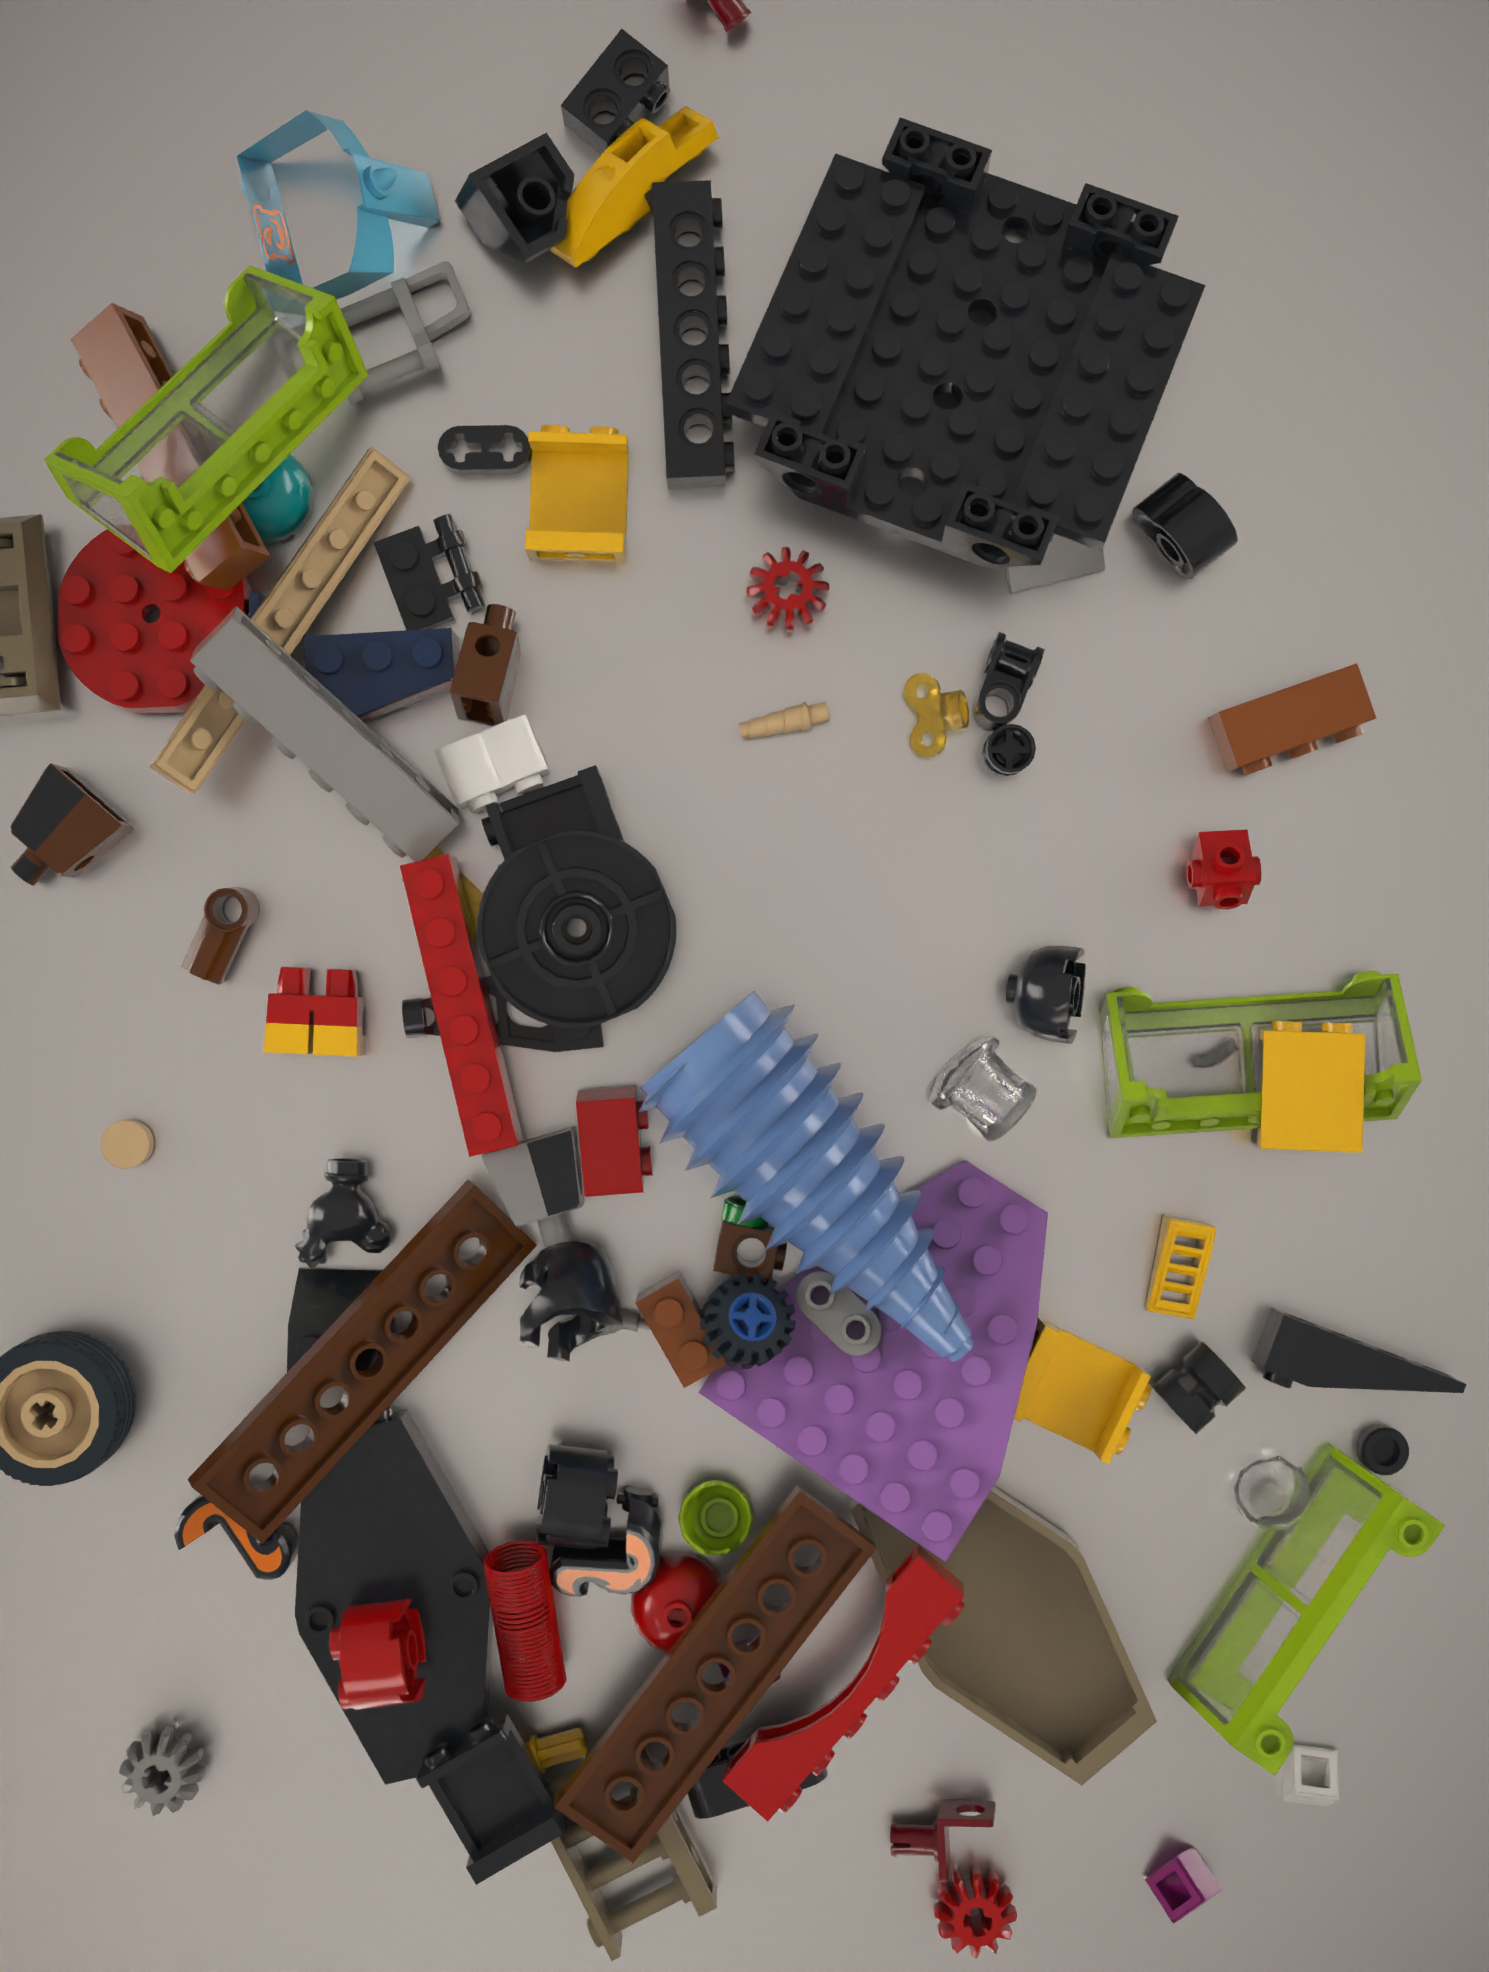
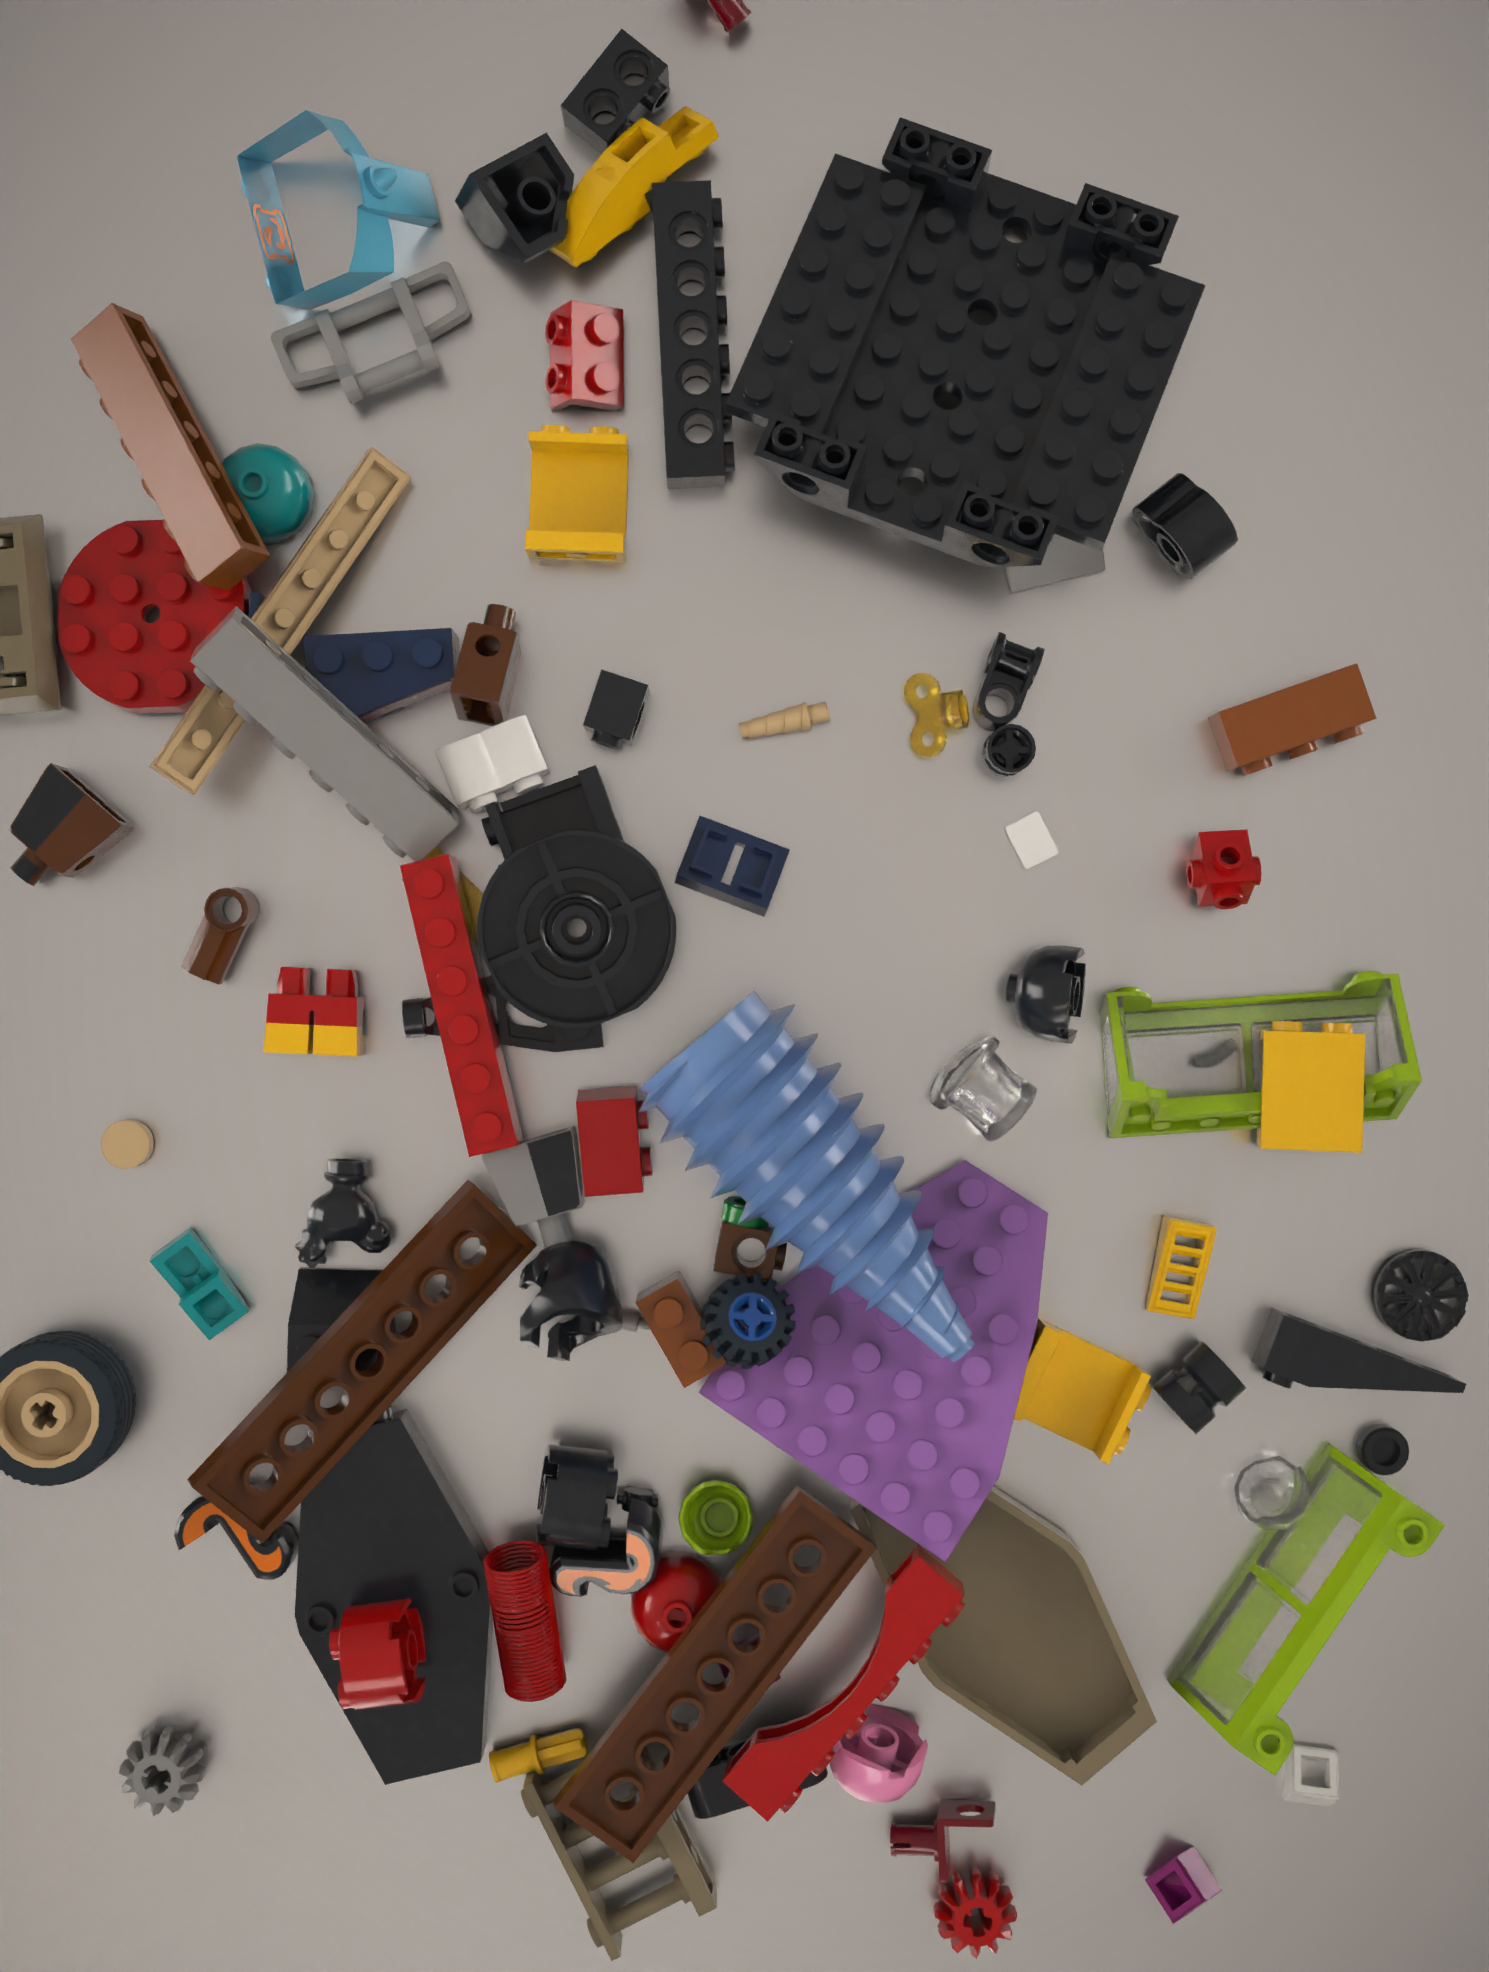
windscreen [44,265,369,573] -> none
black plate [373,514,485,630] -> none
black panel [416,1714,566,1885] -> none
black beam [438,425,532,475] -> none
red gear [746,547,829,632] -> none
light grey plate [796,1271,882,1356] -> none
none -> teal slope [149,1227,249,1340]
none -> bracket [545,300,624,411]
none -> black brick [583,669,650,750]
none -> dark blue piece [675,816,790,917]
none -> bright pink cylinder [830,1704,928,1803]
none -> white sticker [1005,811,1059,869]
none -> black wheel [1374,1250,1469,1342]

